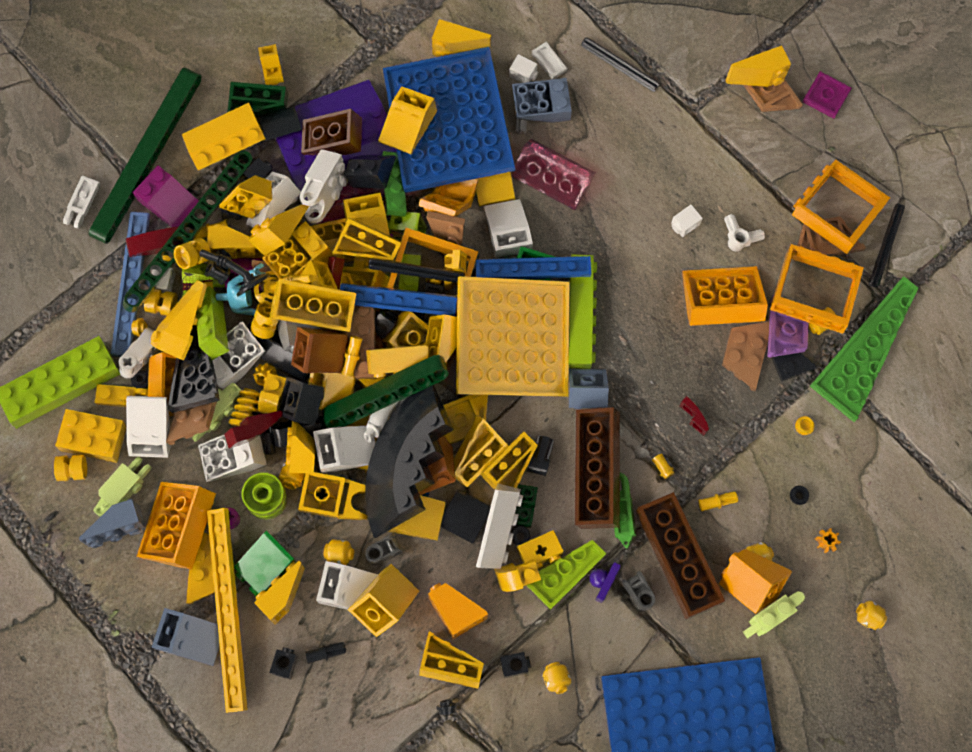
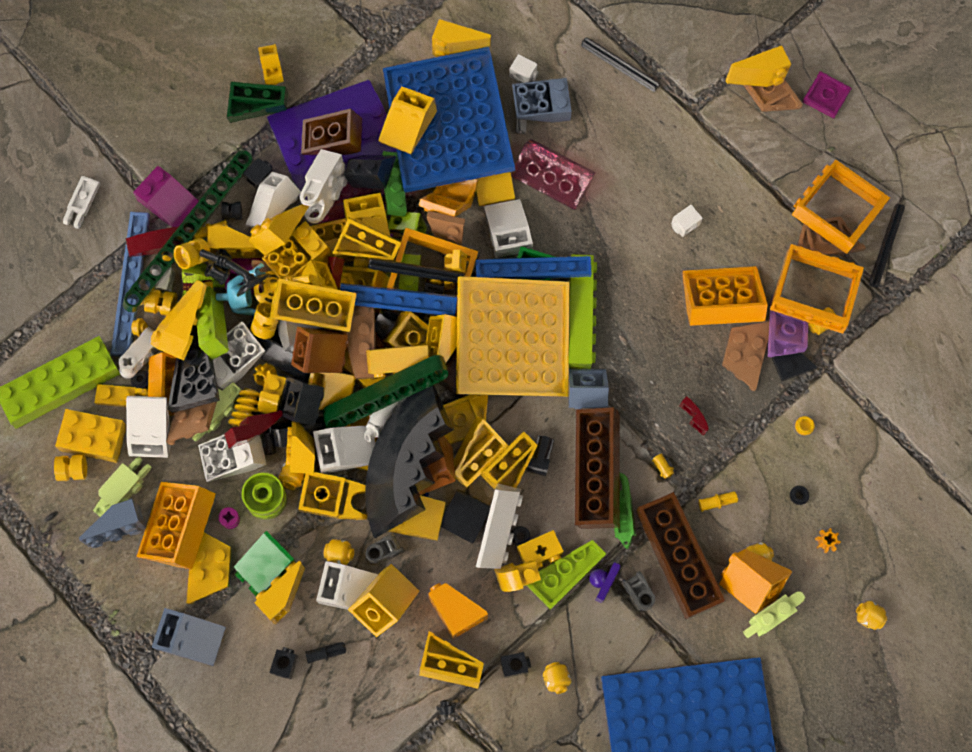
dark green beam [88,67,202,244] -> none
yellow slope [182,102,265,170] -> none
yellow plate [207,508,248,713] -> none
yellow slope [220,175,272,219] -> none
black slope [259,106,302,141] -> none
yellow pin [342,336,363,377] -> none
dark green slope [512,484,538,529] -> none
white tile [532,42,568,79] -> none
white axle [724,214,765,252] -> none
bright green wing [810,276,918,422] -> none

